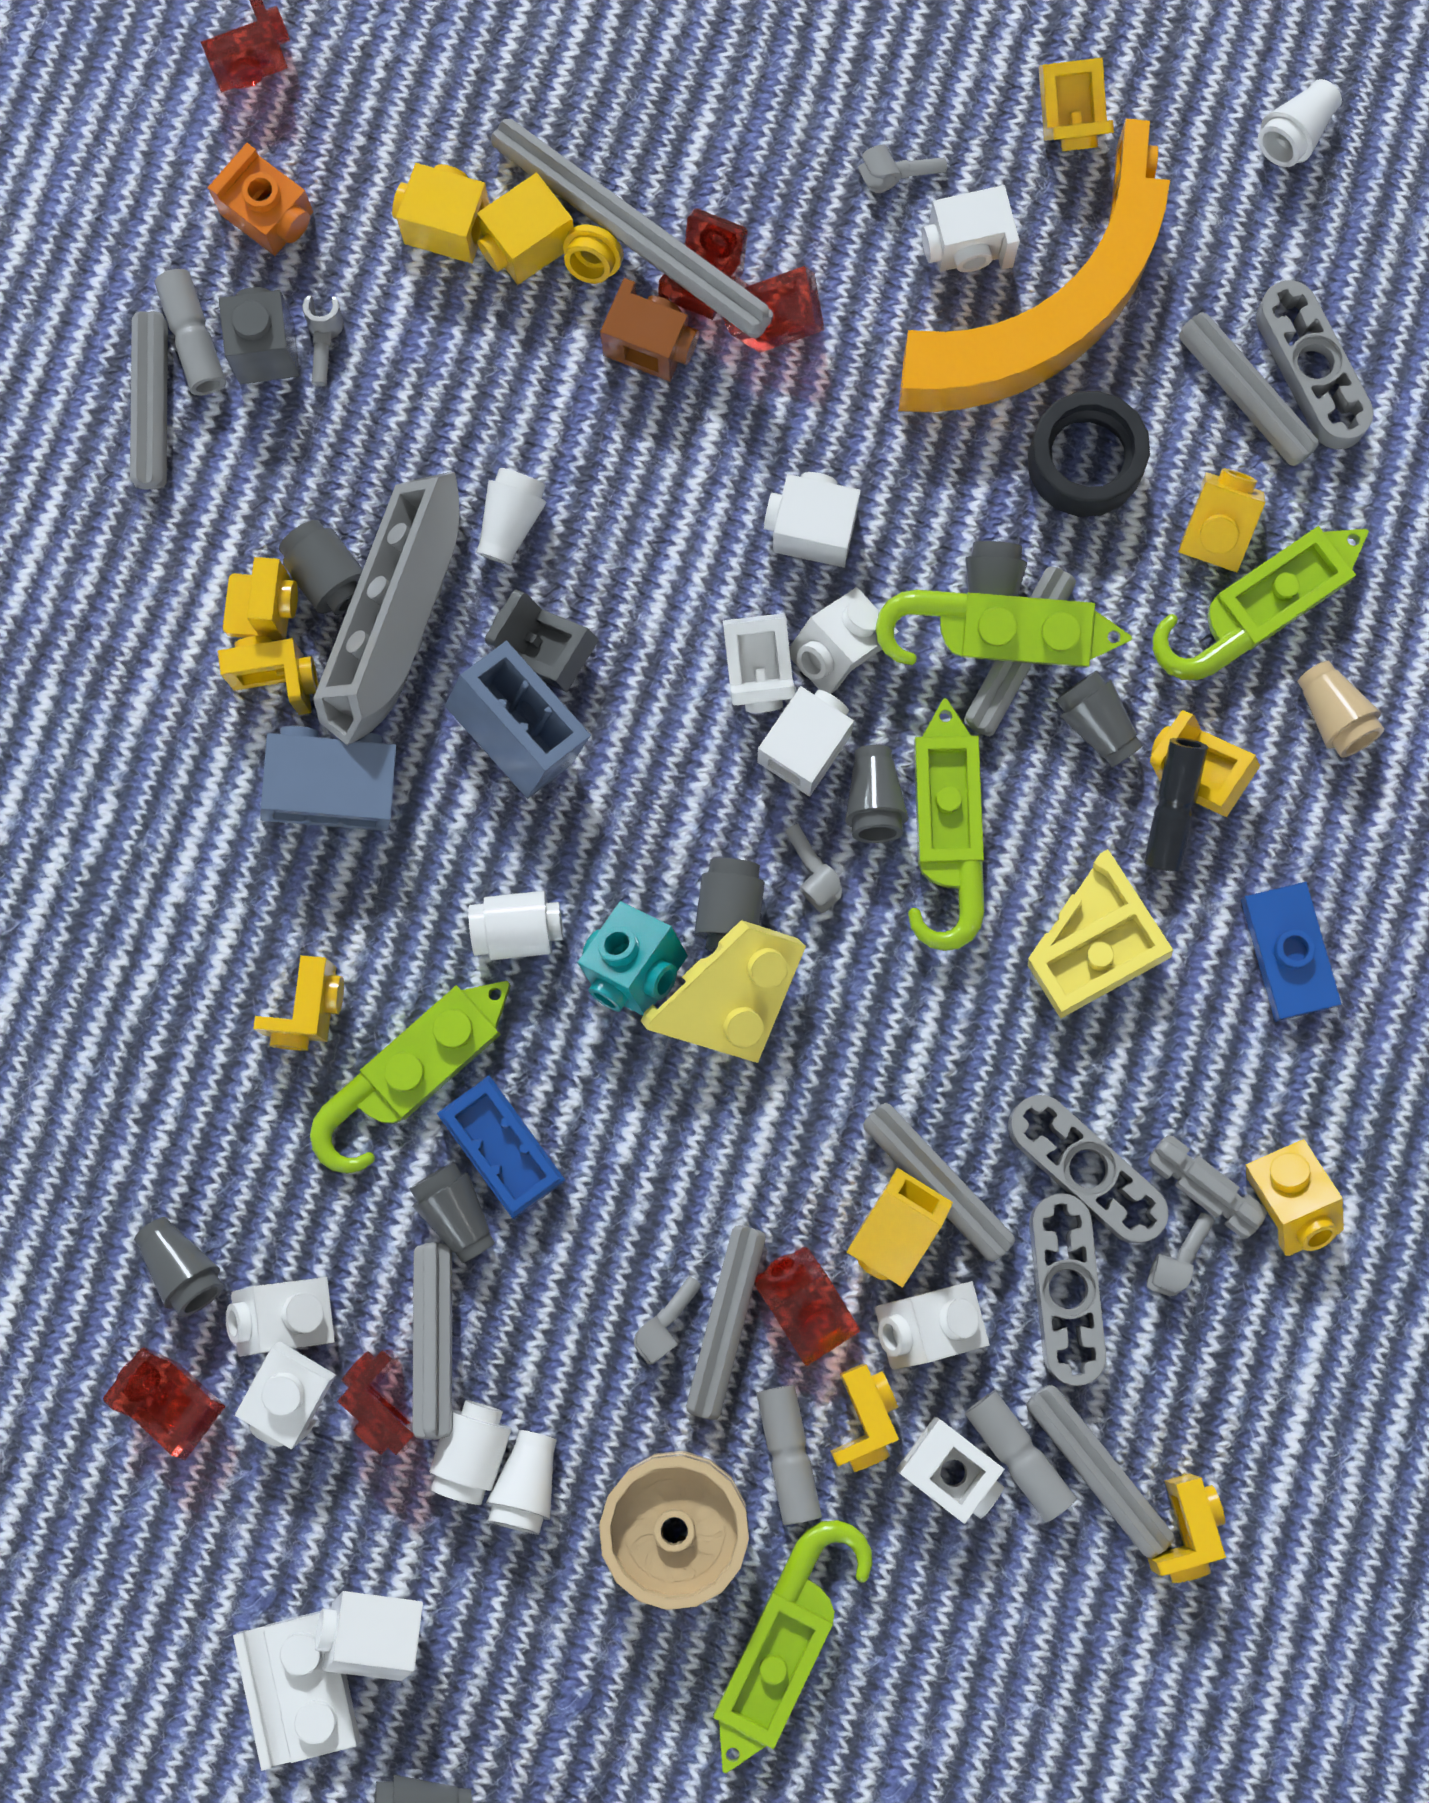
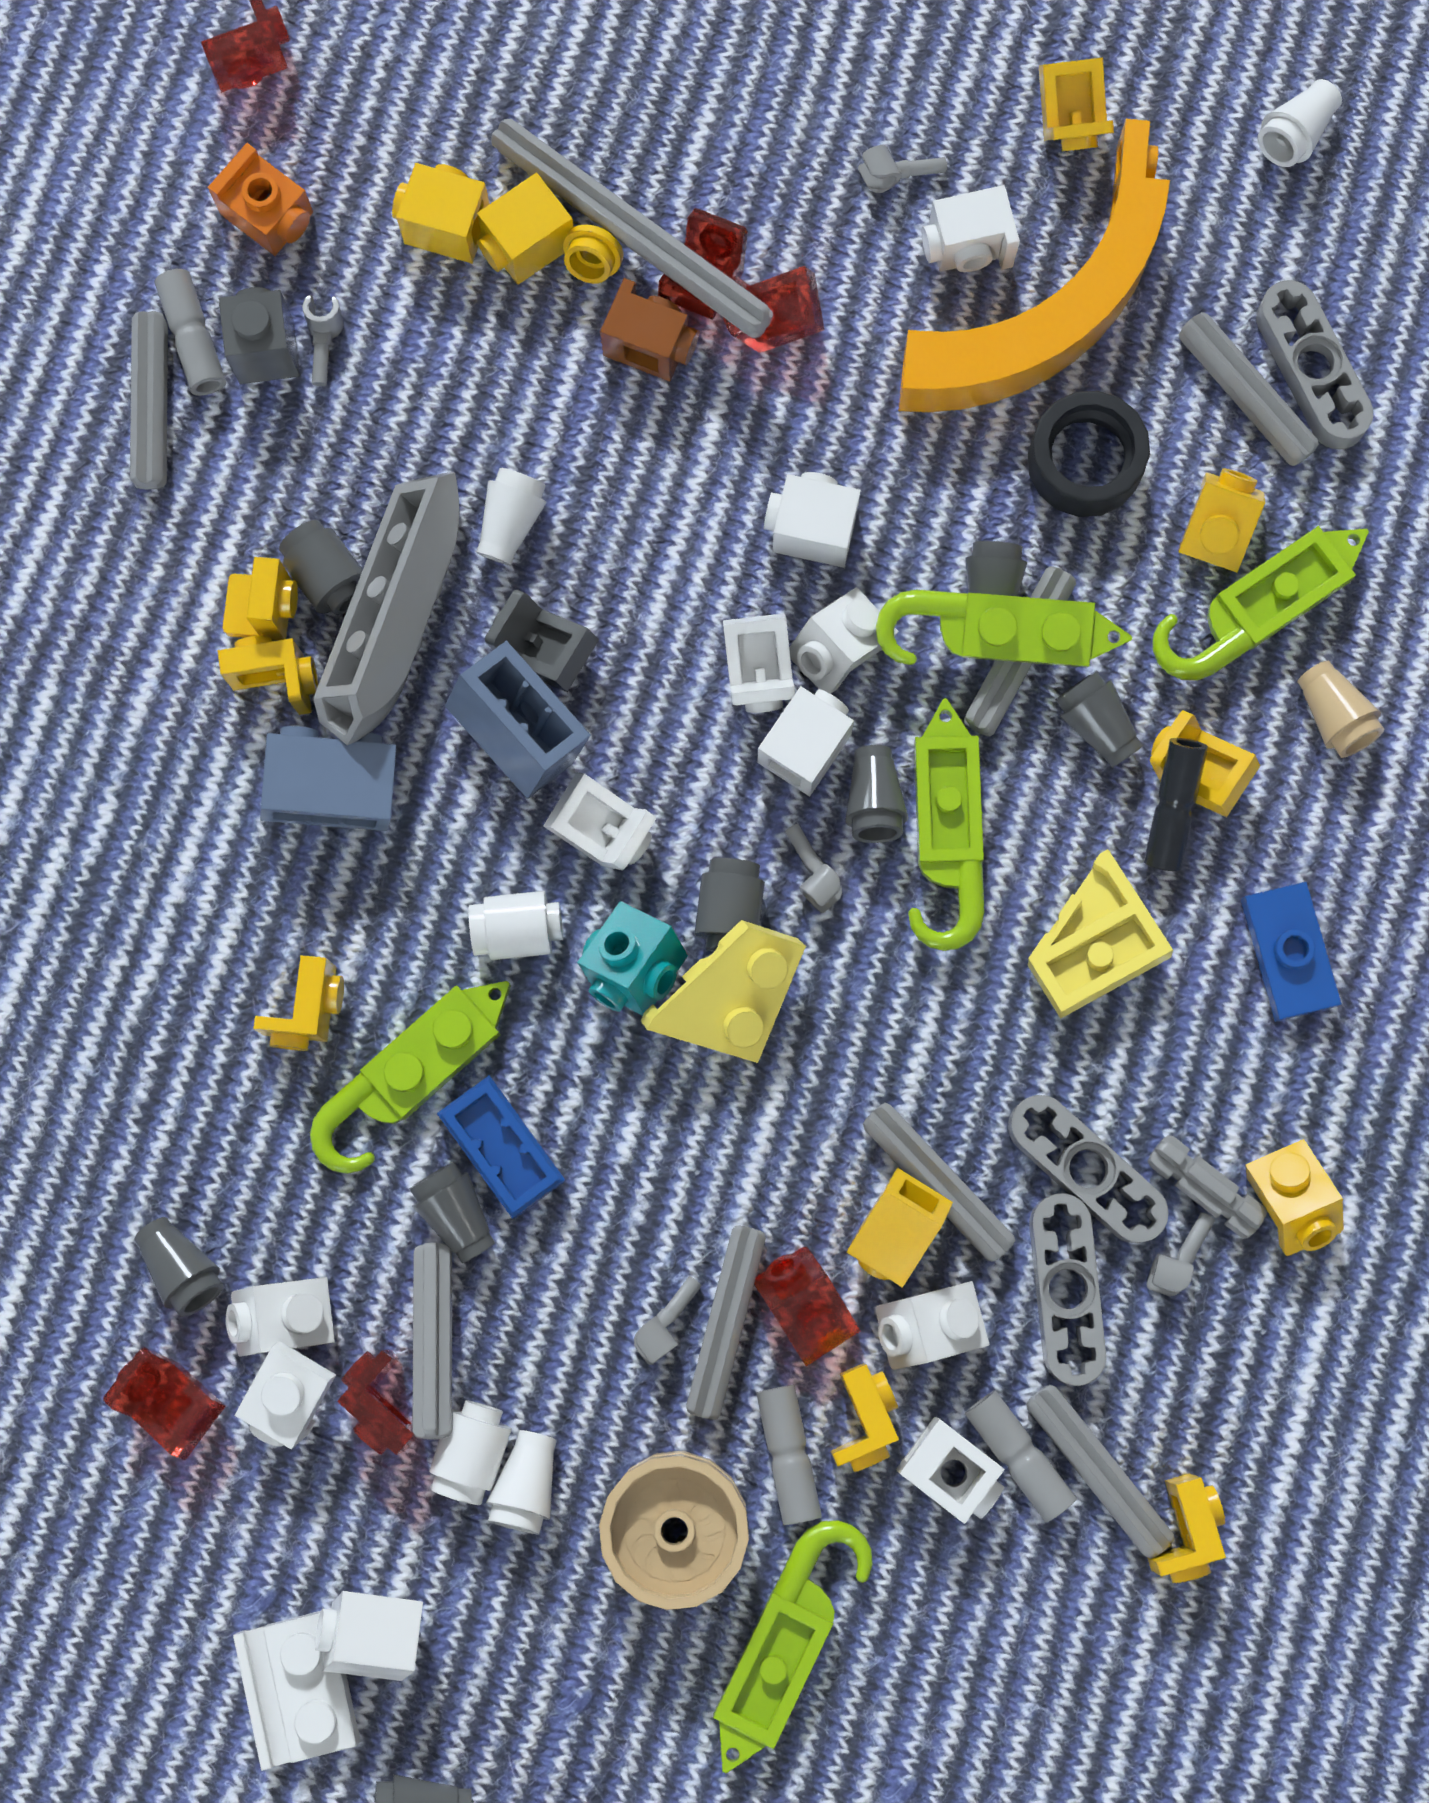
none -> white bracket [543,773,656,870]

